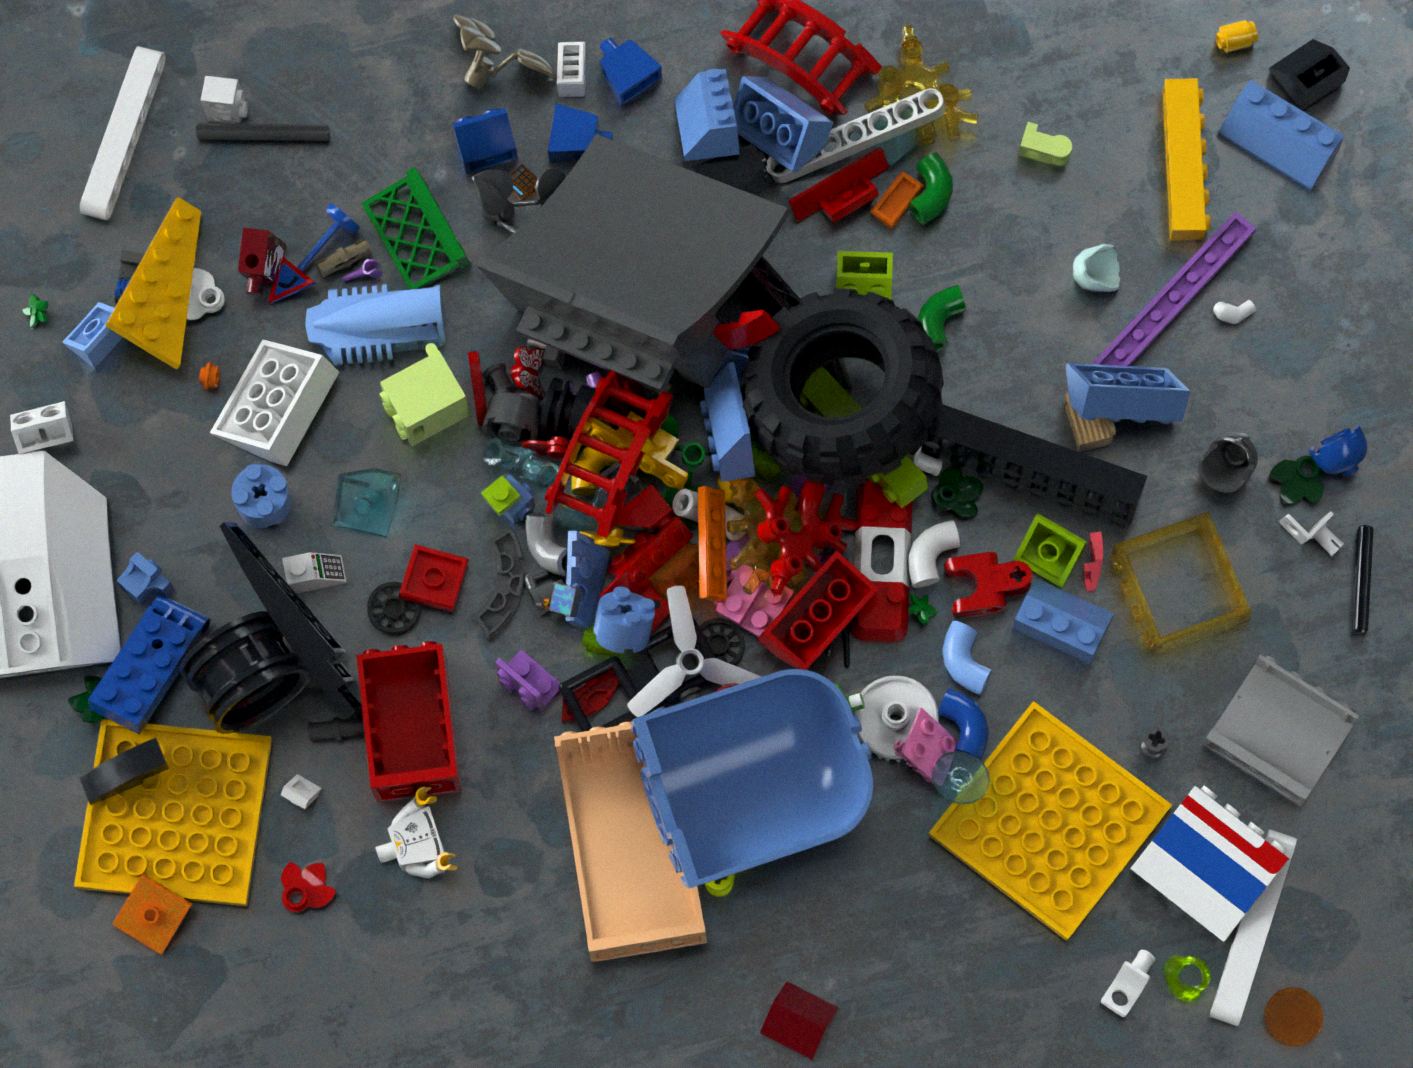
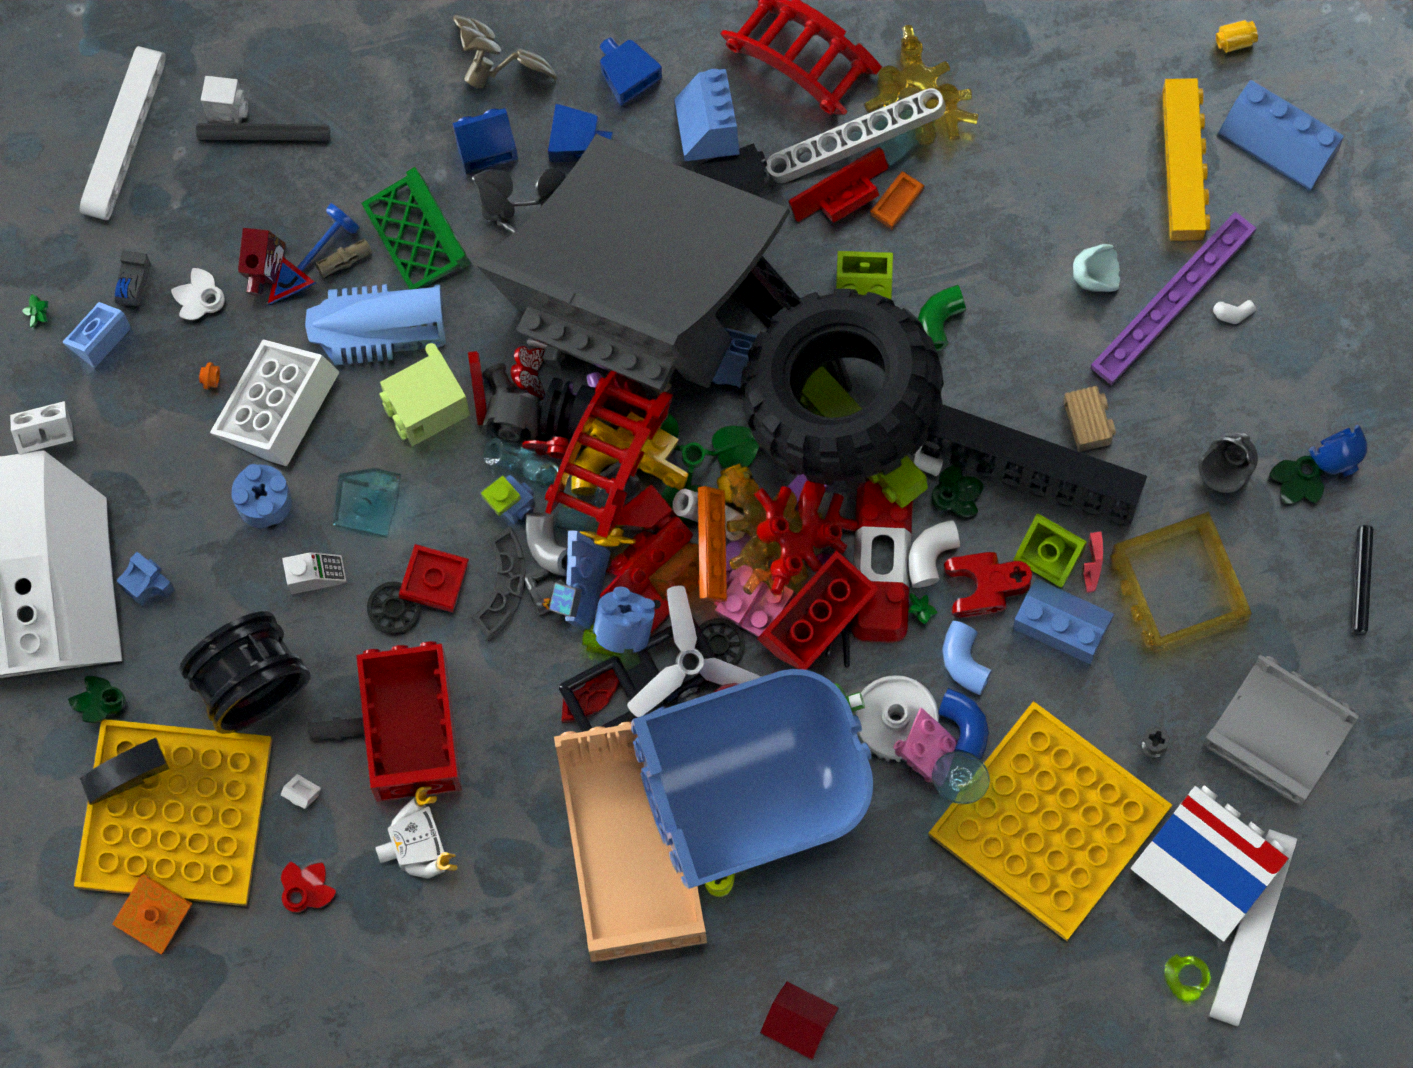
blue hinge [88,594,211,735] -> none
yellow wing [105,197,201,370] -> none
black slope [220,522,362,719] -> none
medium lavender hand [343,259,383,282] -> none
medium lavender bracket [495,649,561,713] -> none
clear orange tile [510,164,537,201] -> none
white slope [557,42,586,97] -> none
medium blue slope [700,362,755,482] -> none
red slope [713,310,780,350] -> none
medium blue slope [733,76,833,172] -> none
clear neon green brick [751,441,781,479] -> none
green cylinder [909,152,953,225] -> none
yellowish green leg [1018,122,1072,166] -> none
medium blue slope [1066,363,1190,424] -> none
white bracket [1101,950,1155,1017] -> none
clear orange tile [1264,987,1323,1047] -> none
black slope [1269,39,1350,110] -> none
white bracket [1279,511,1344,556] -> none

